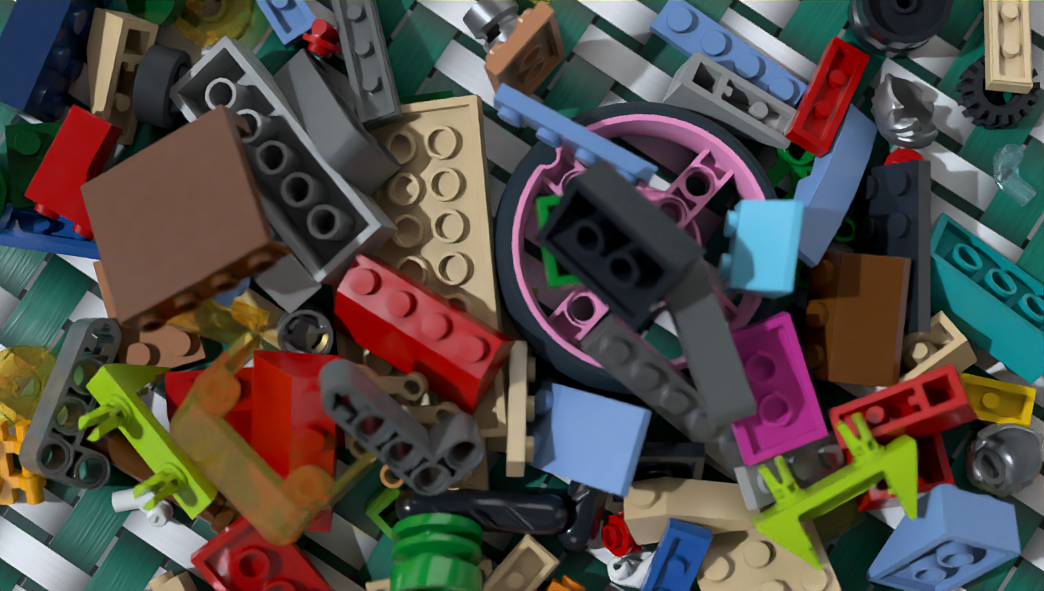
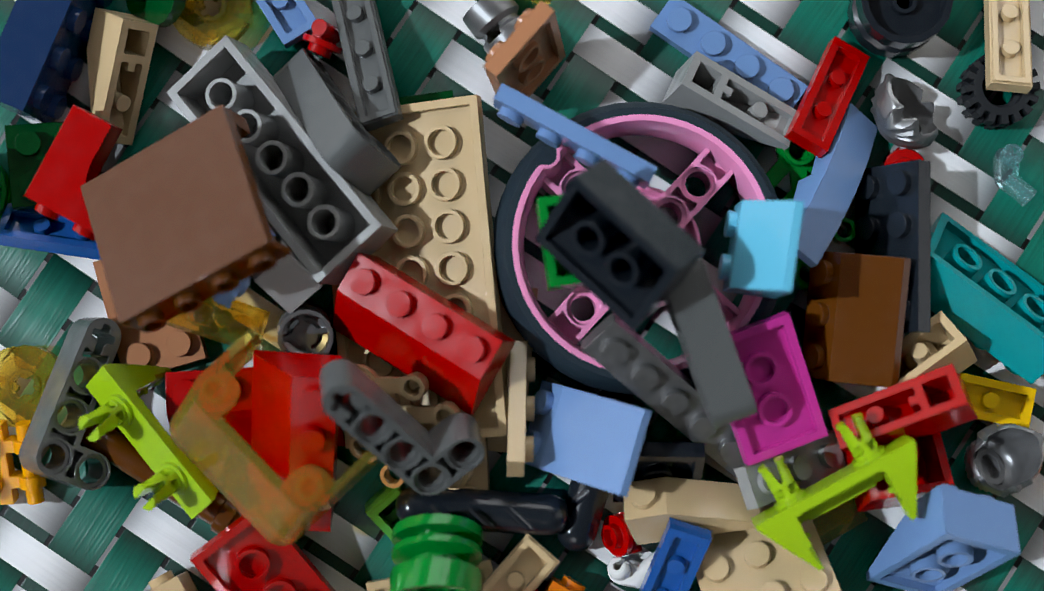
white arm [112,488,173,527] -> none
black tyre [132,44,192,129] -> none

